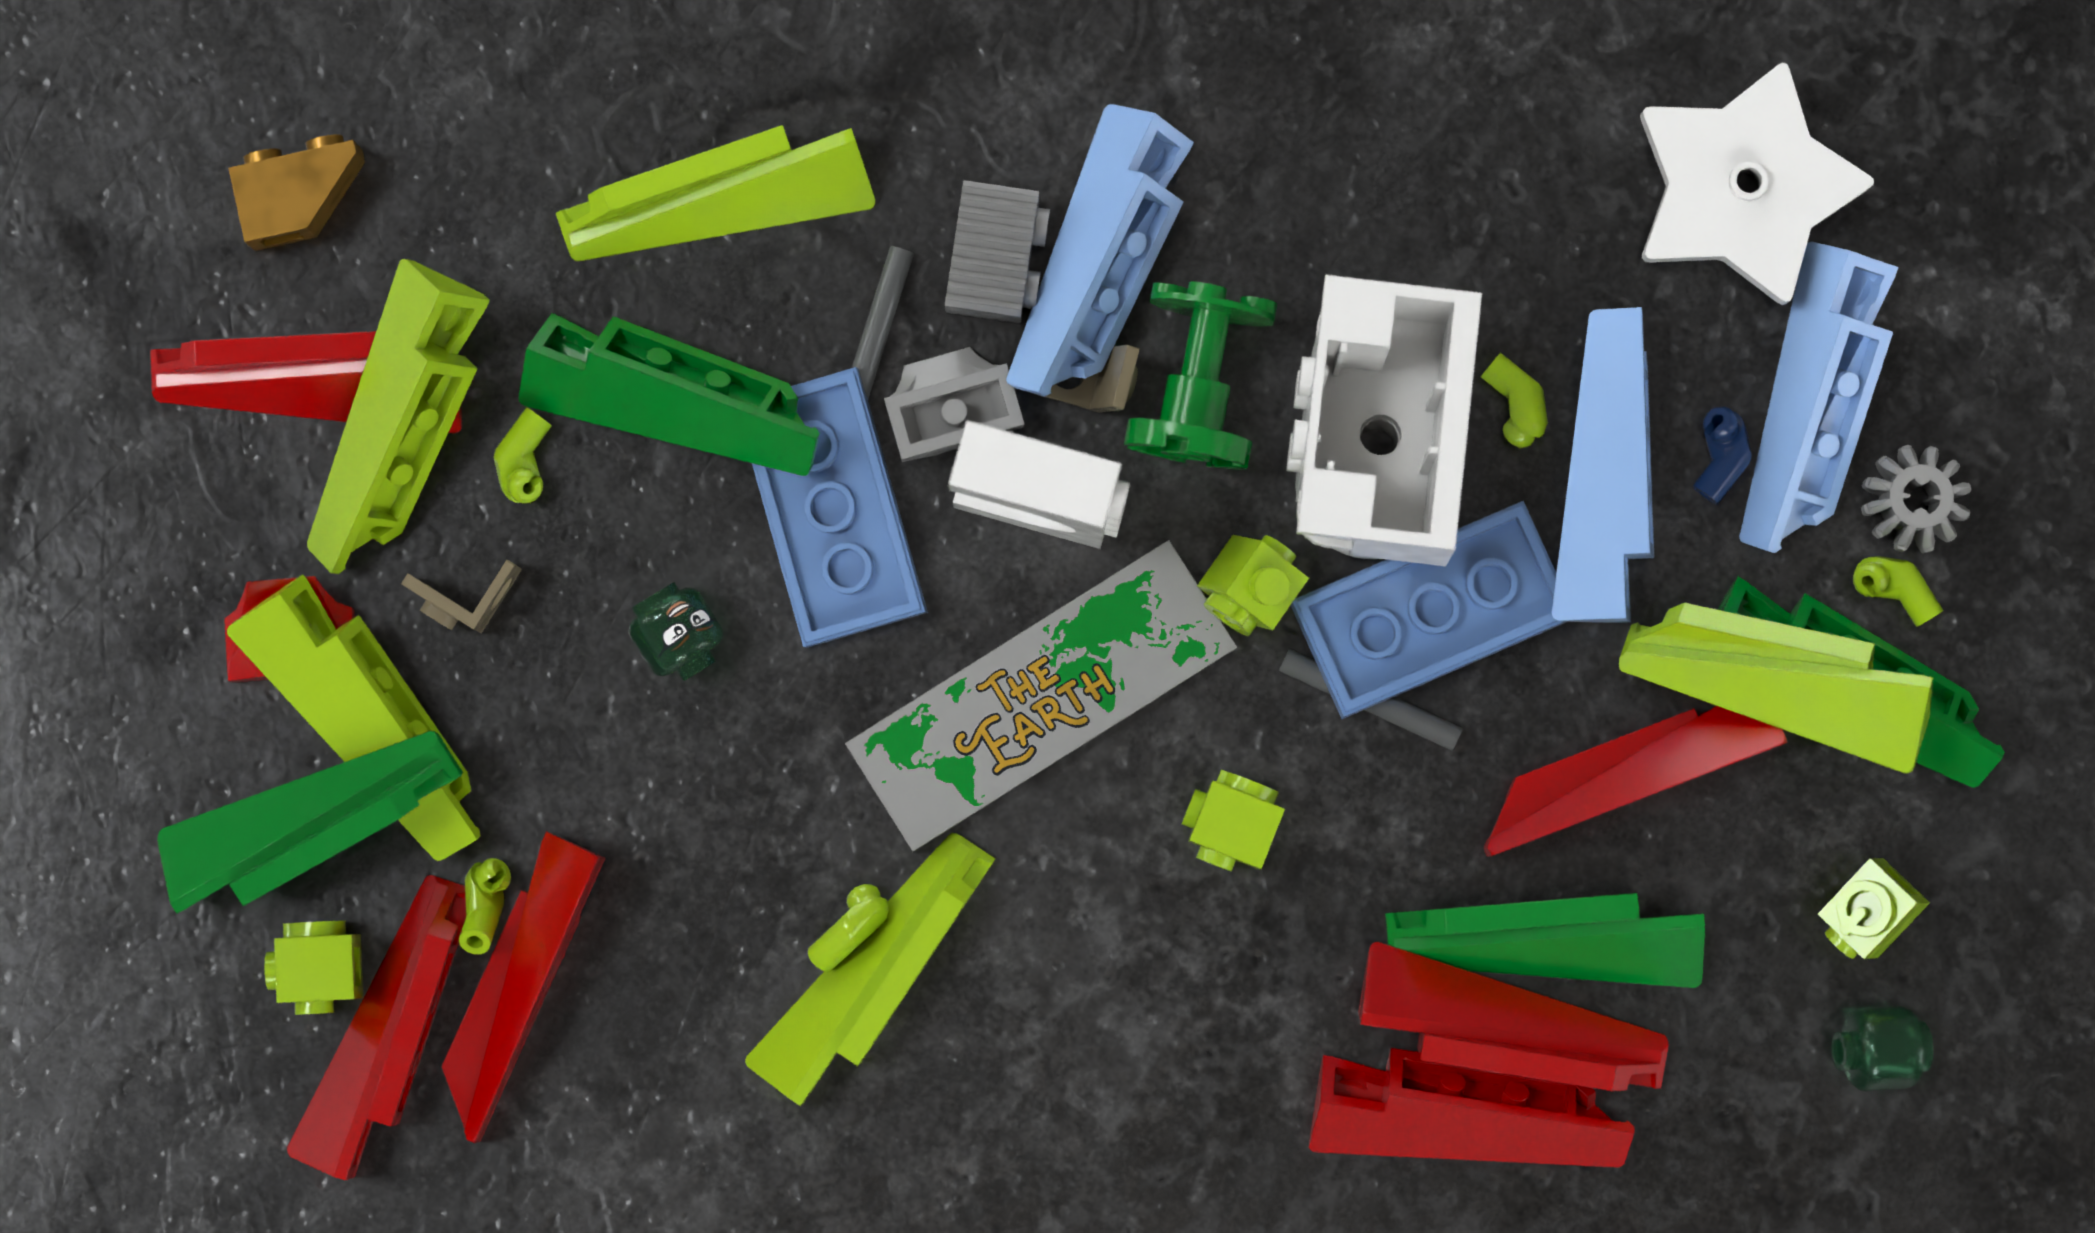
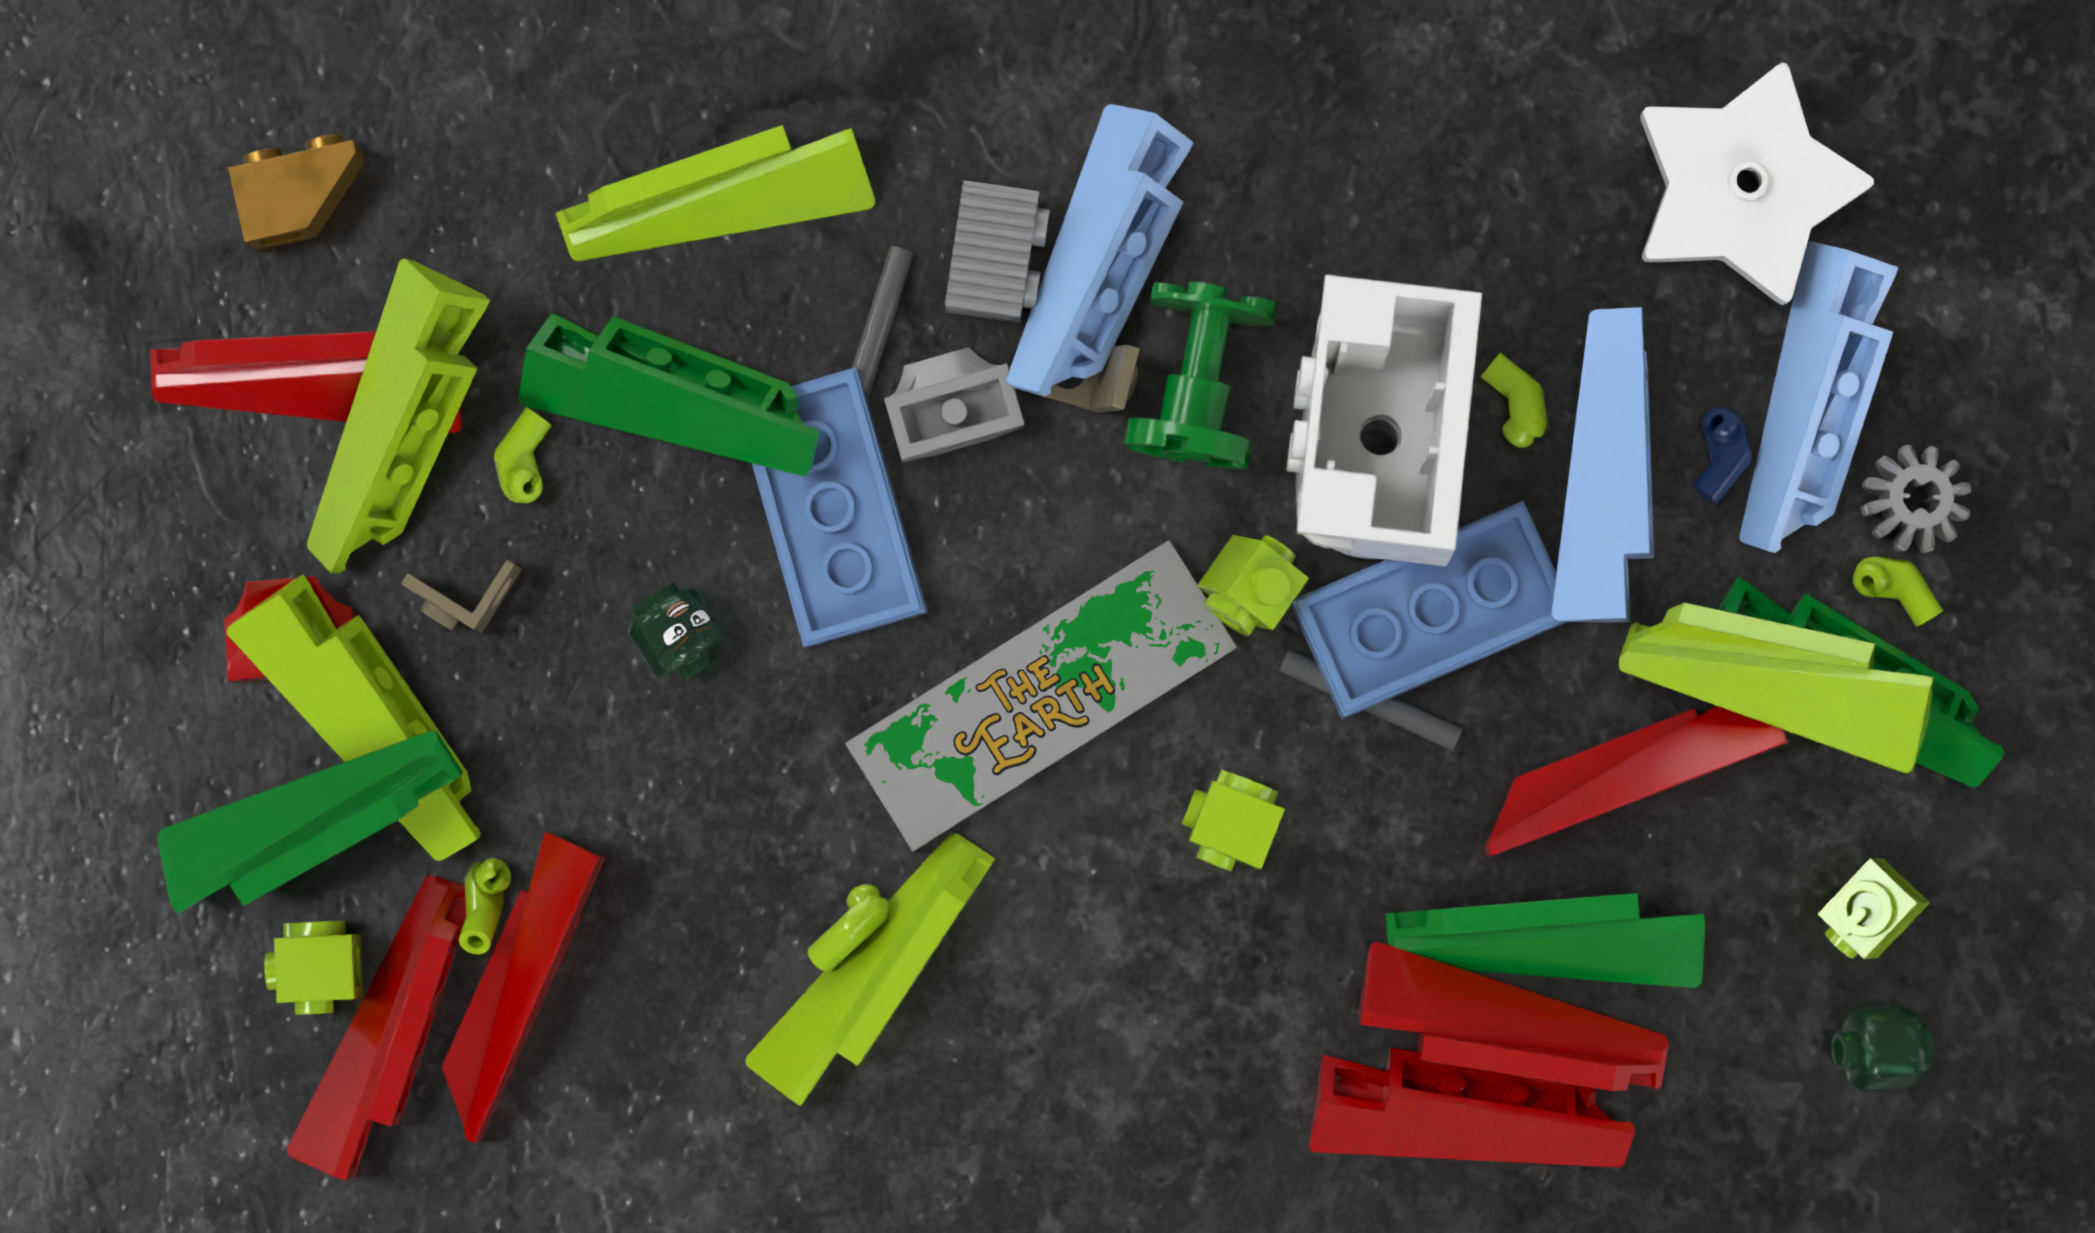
white arch [949,420,1130,549] -> none

